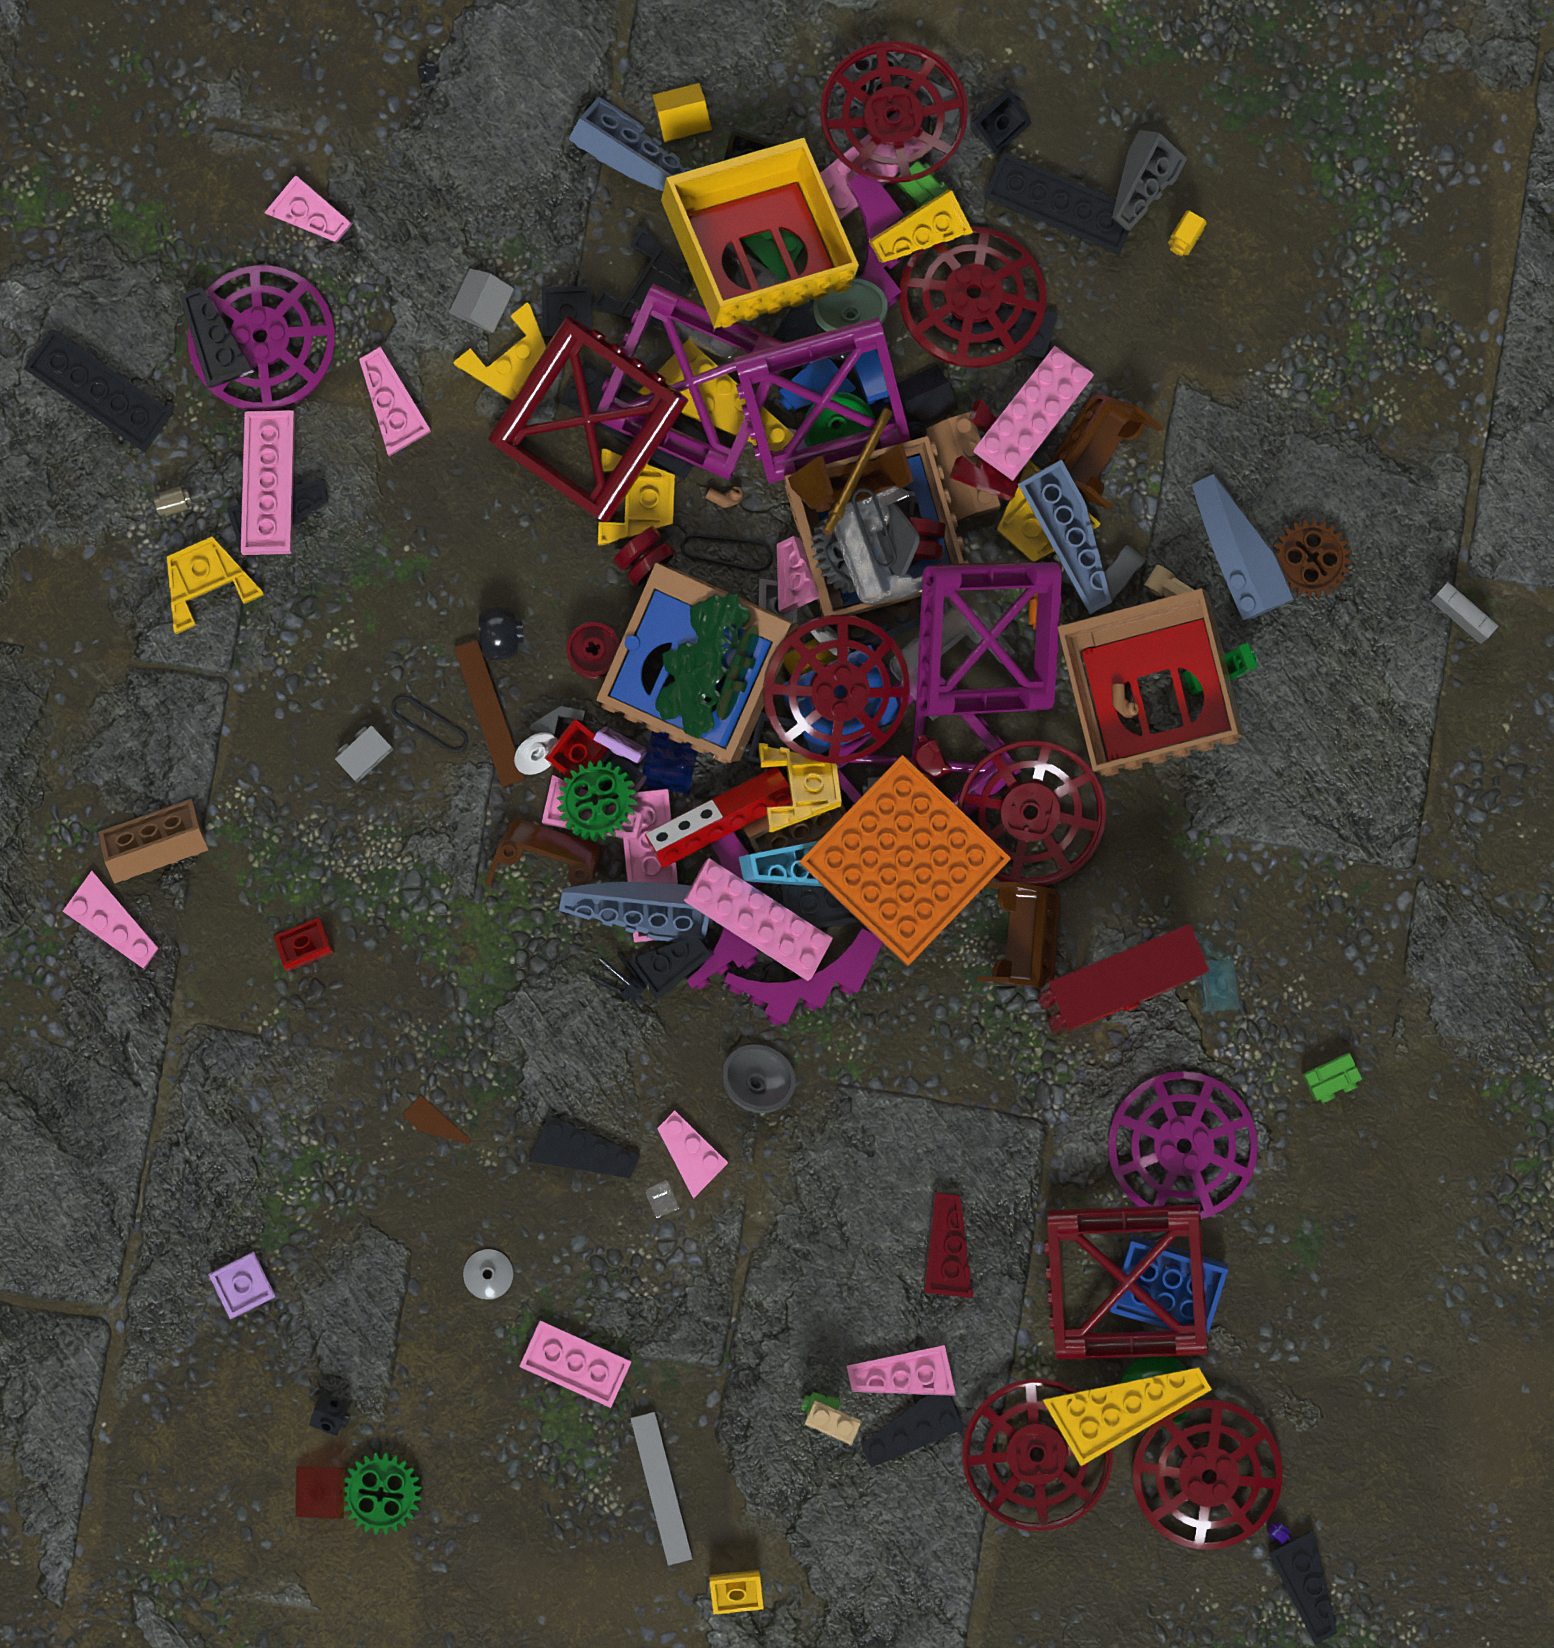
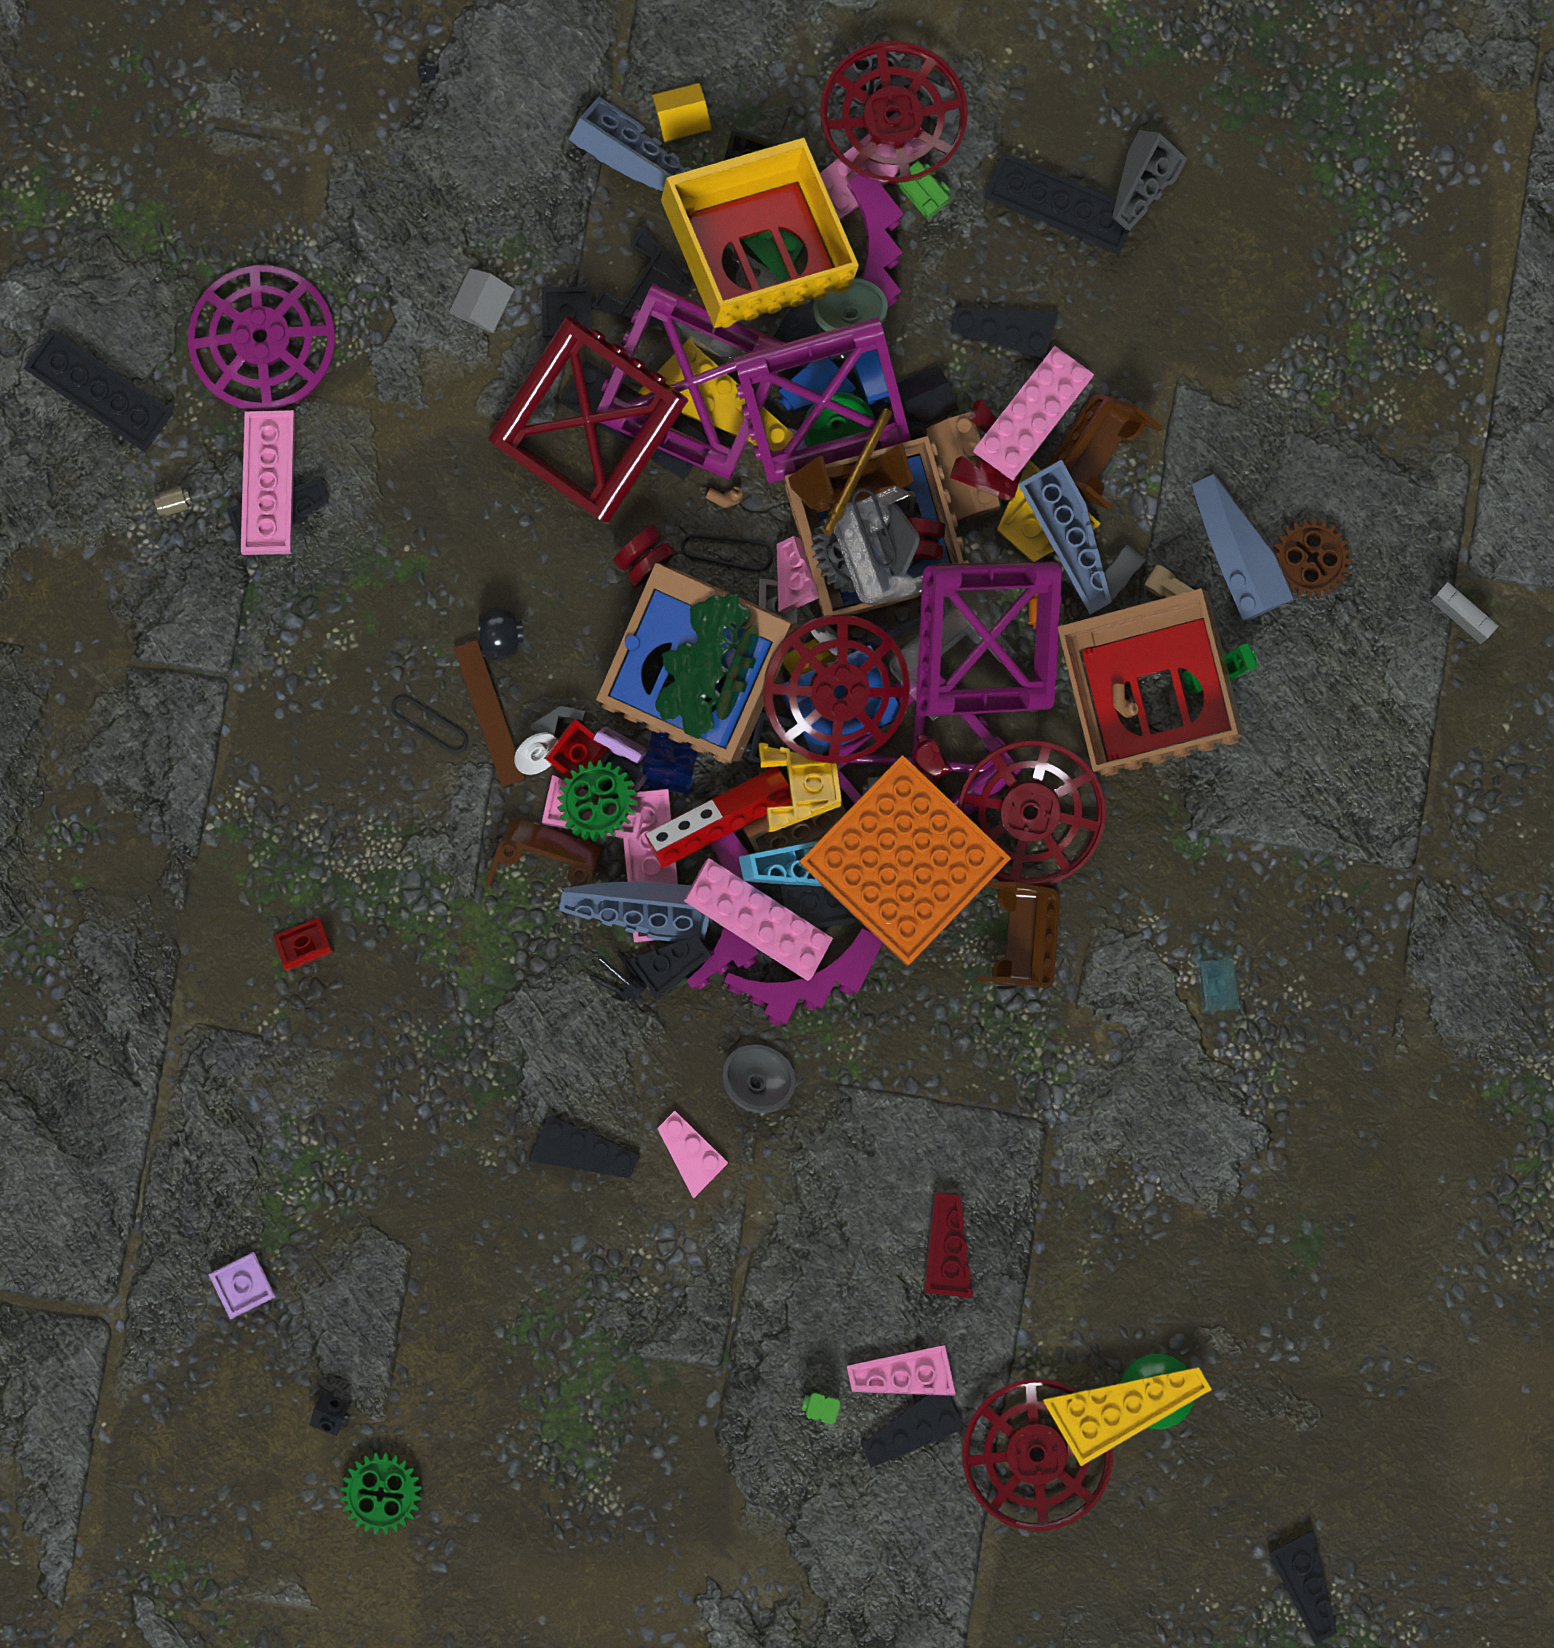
bright pink wing [63,871,159,969] -> none
medium nougat slope [98,799,208,883] -> none
yellow wing [167,537,264,634] -> none
black wing [180,287,255,388] -> none
bright pink wing [265,175,352,242] -> none
clear red plate [295,1466,345,1519] -> none
light grey brick [335,726,393,783] -> none
bright pink wing [359,347,431,456] -> none
reddish brown sticker [403,1095,471,1144] -> none
yellow wing [453,302,546,401] -> none
light grey dish [463,1249,513,1299] -> none
bright pink plate [519,1320,632,1408] -> none
dark red wheel [566,622,620,680] -> none
yellow wing [598,449,675,546] -> none
light grey tile [630,1412,693,1566] -> none
clear slope [645,1181,679,1218] -> none
yellow slope [709,1570,764,1615] -> none
tan brick [804,1400,862,1445] -> none
yellow wing [869,190,973,263] -> none
dark red dish [899,226,1047,368] -> none
black slope [970,88,1031,156] -> none
dark red door [1037,924,1210,1036] -> none
dark red piece [1045,1205,1208,1360] -> none
magenta dish [1108,1071,1258,1219] -> none
blue slope [1110,1235,1228,1334] -> none
dark red dish [1132,1399,1283,1550] -> none
yellow brick [1168,210,1207,256] -> none
dark purple plate [1267,1522,1291,1545] -> none
bright green brick [1302,1053,1362,1104] -> none

